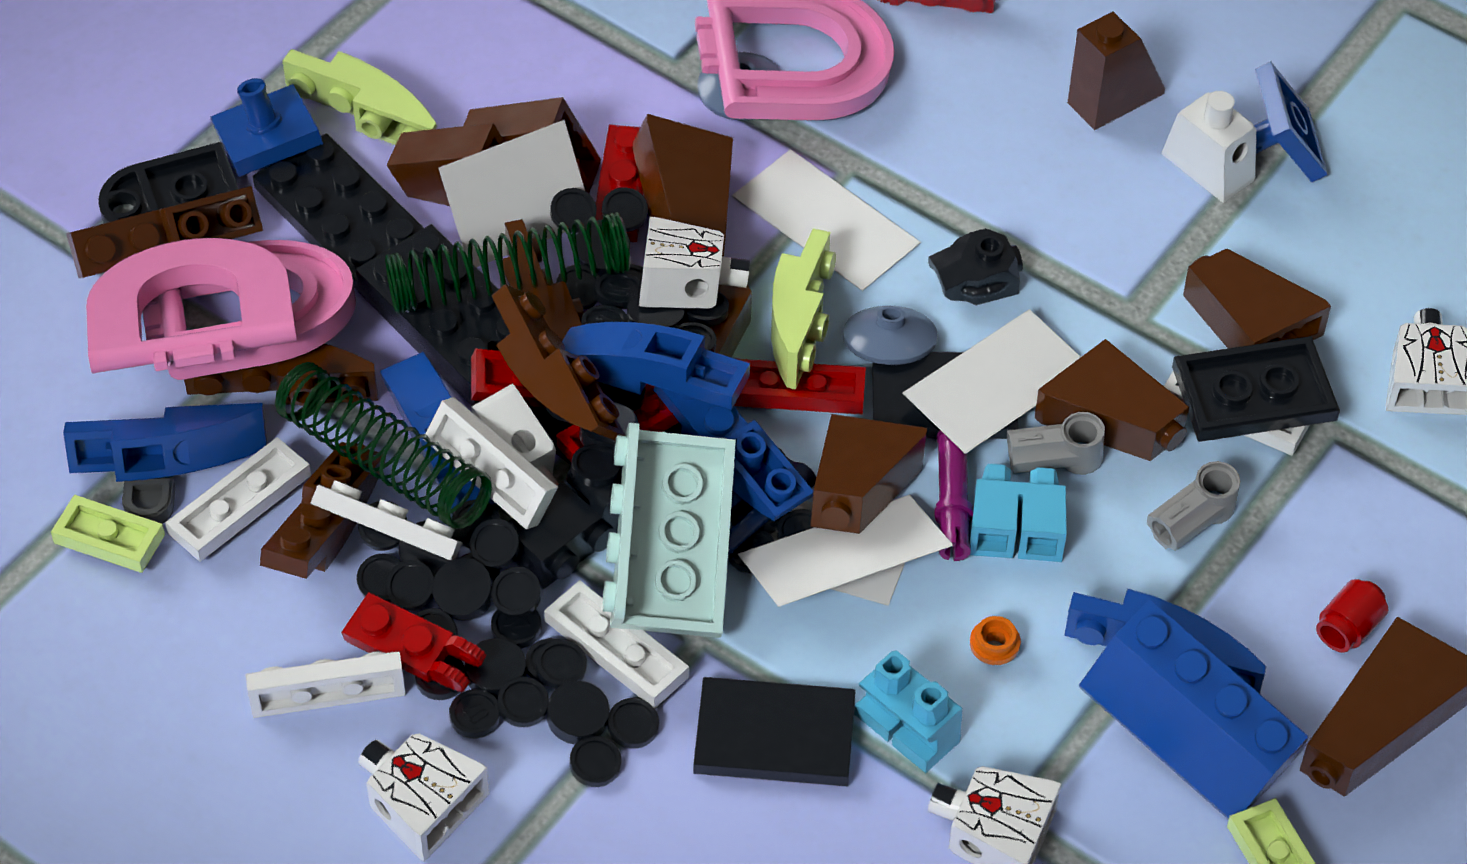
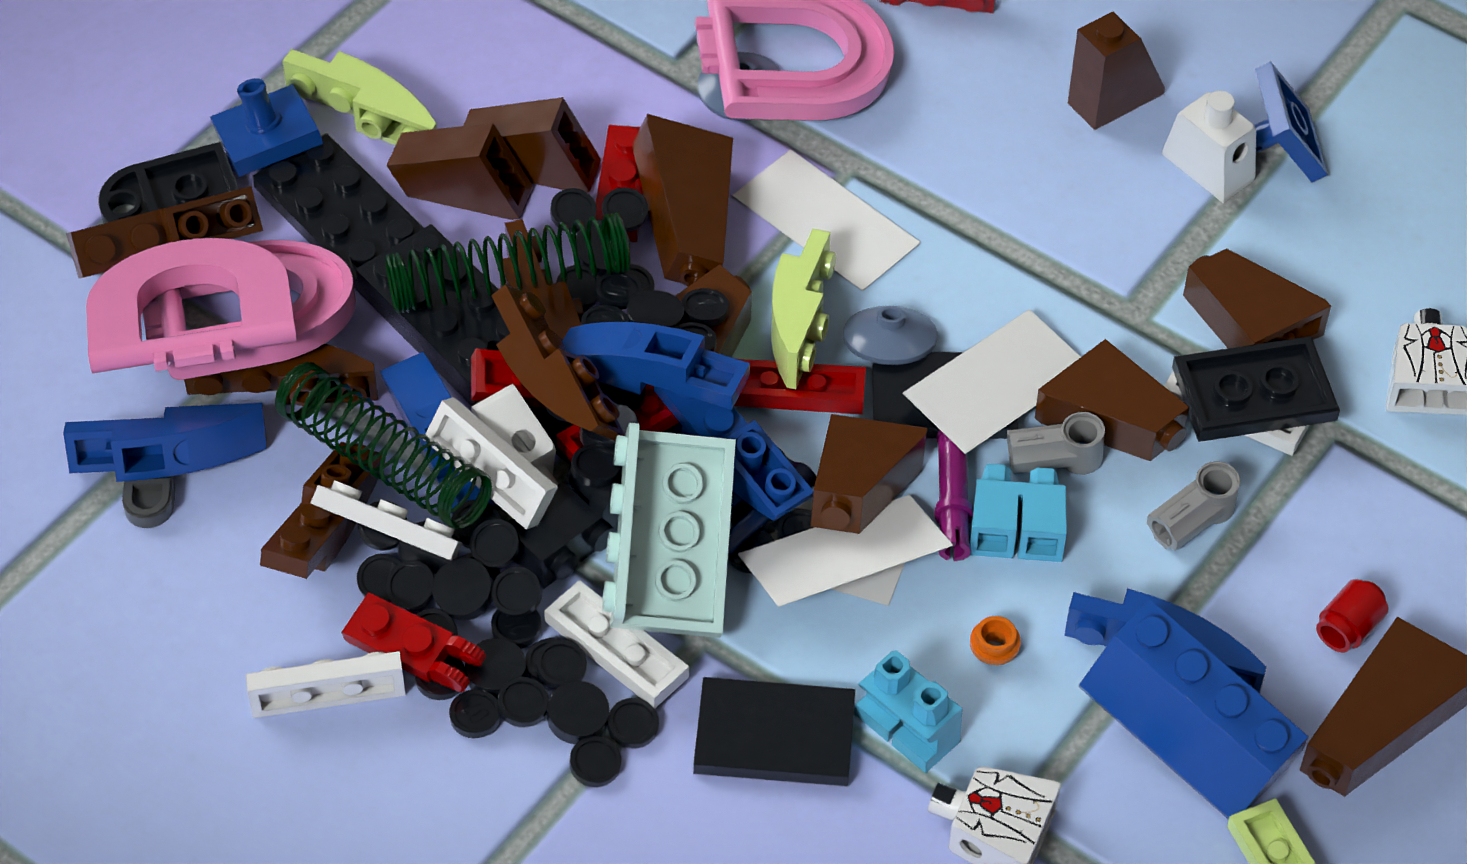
yellowish green plate [51,495,165,573] -> none
white plate [165,437,311,562] -> none
white torso [359,733,490,862] -> none
white sticker [438,120,585,267] -> none
white torso [639,216,750,309] -> none
black hand [928,228,1023,305] -> none

